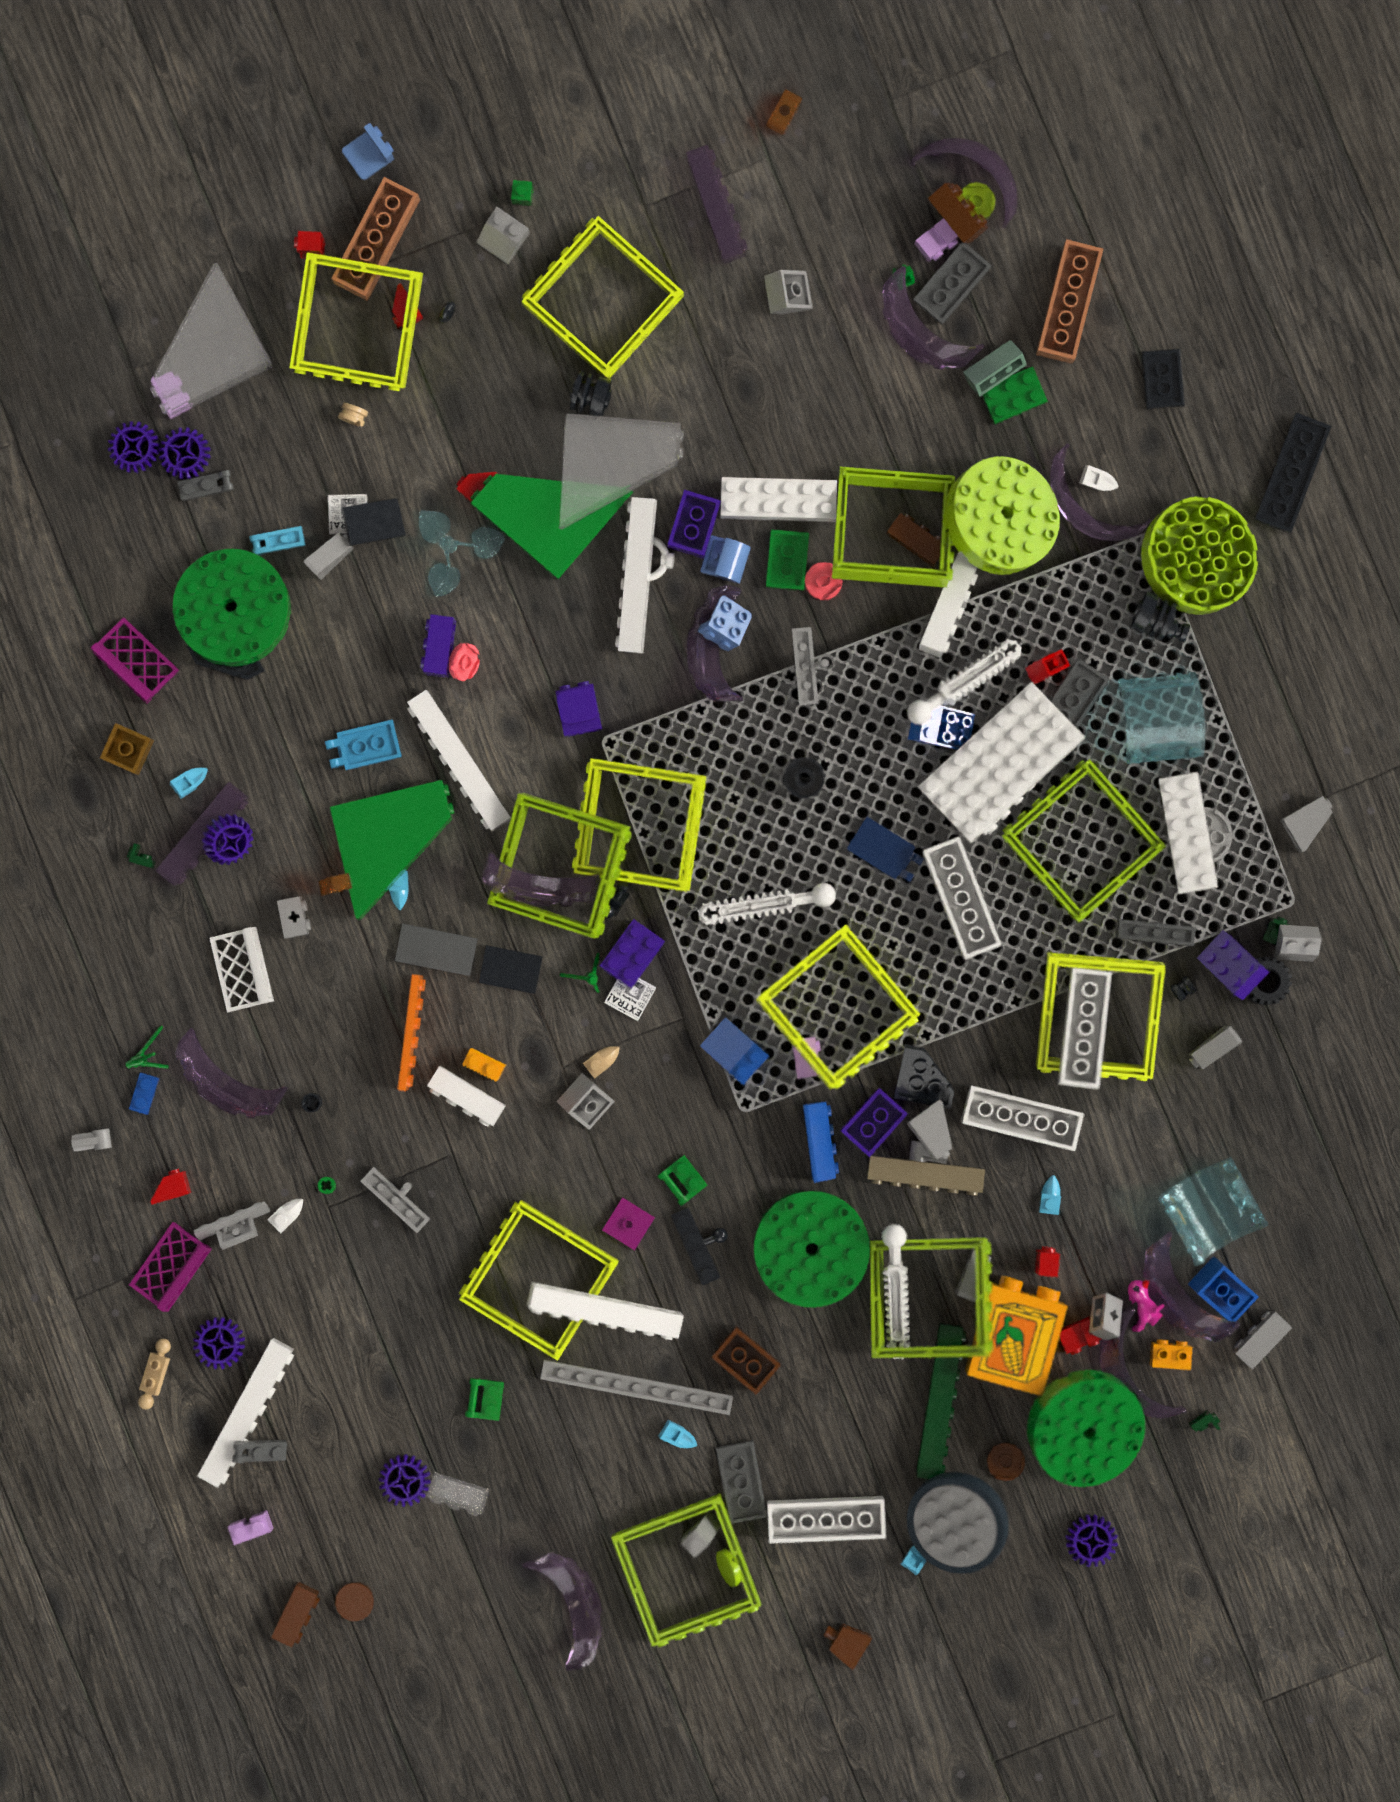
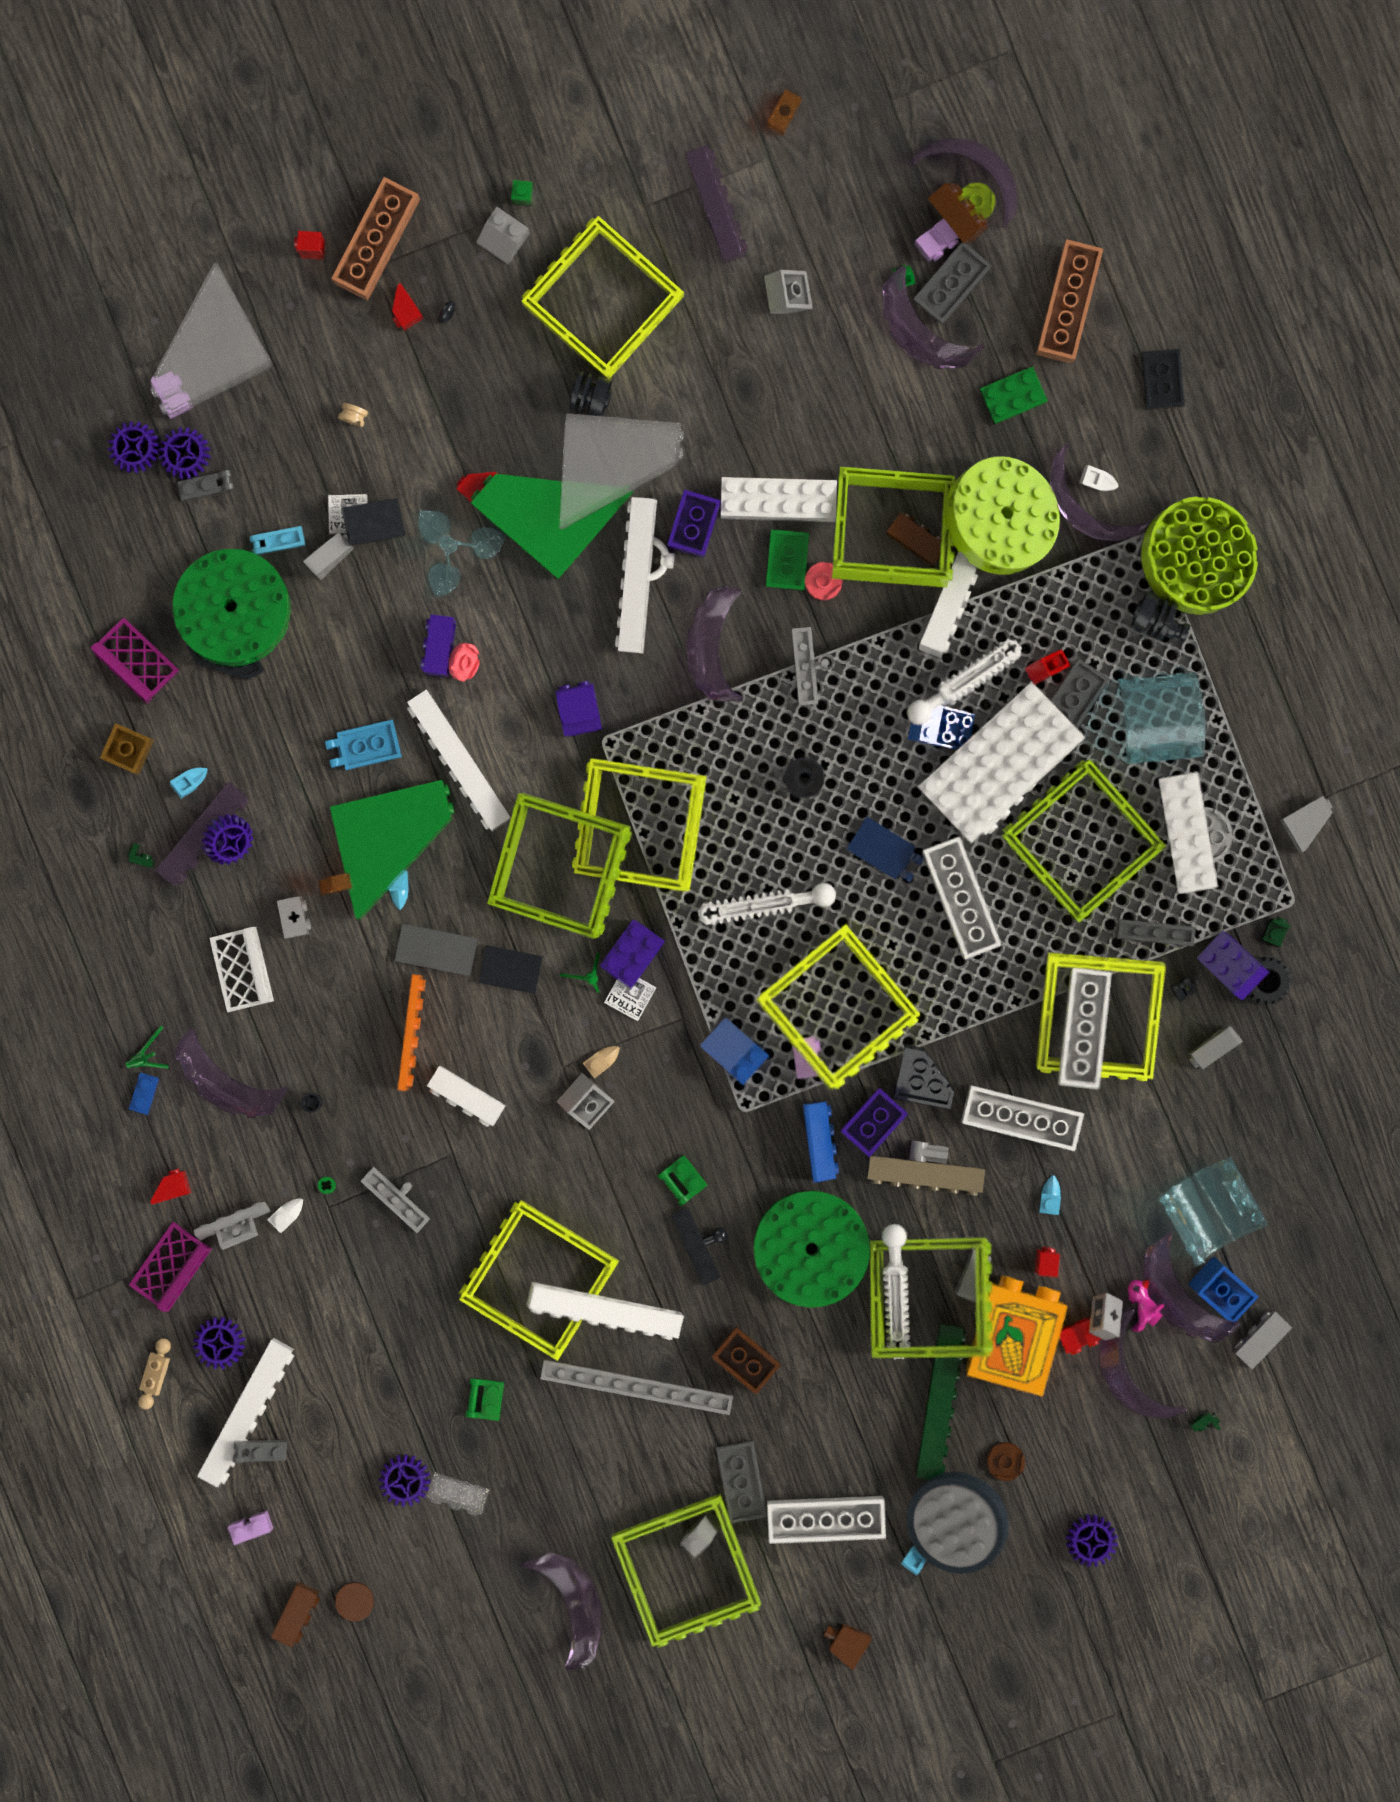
light grey piece [71,1128,112,1152] -> none
neon yellow window [290,253,423,391] -> none
medium blue bracket [342,123,394,180] -> none
light orange brick [463,1048,506,1082] -> none
windscreen [482,852,600,907] -> none
magenta plate [602,1197,655,1250] -> none
black piece [605,881,630,919] -> none
medium azure plate [658,1420,697,1448] -> none
medium blue bracket [698,595,752,651] -> none
medium blue brick [700,535,751,584] -> none
lime tile [716,1548,742,1587] -> none
light grey slope [907,1100,952,1161] -> none
sand green brick [963,340,1027,397] -> none
green brick [1027,1370,1145,1487] -> none
light orange brick [1150,1339,1192,1370] -> none
black plate [1255,412,1332,534] -> none
light grey slope [1274,925,1322,962] -> none

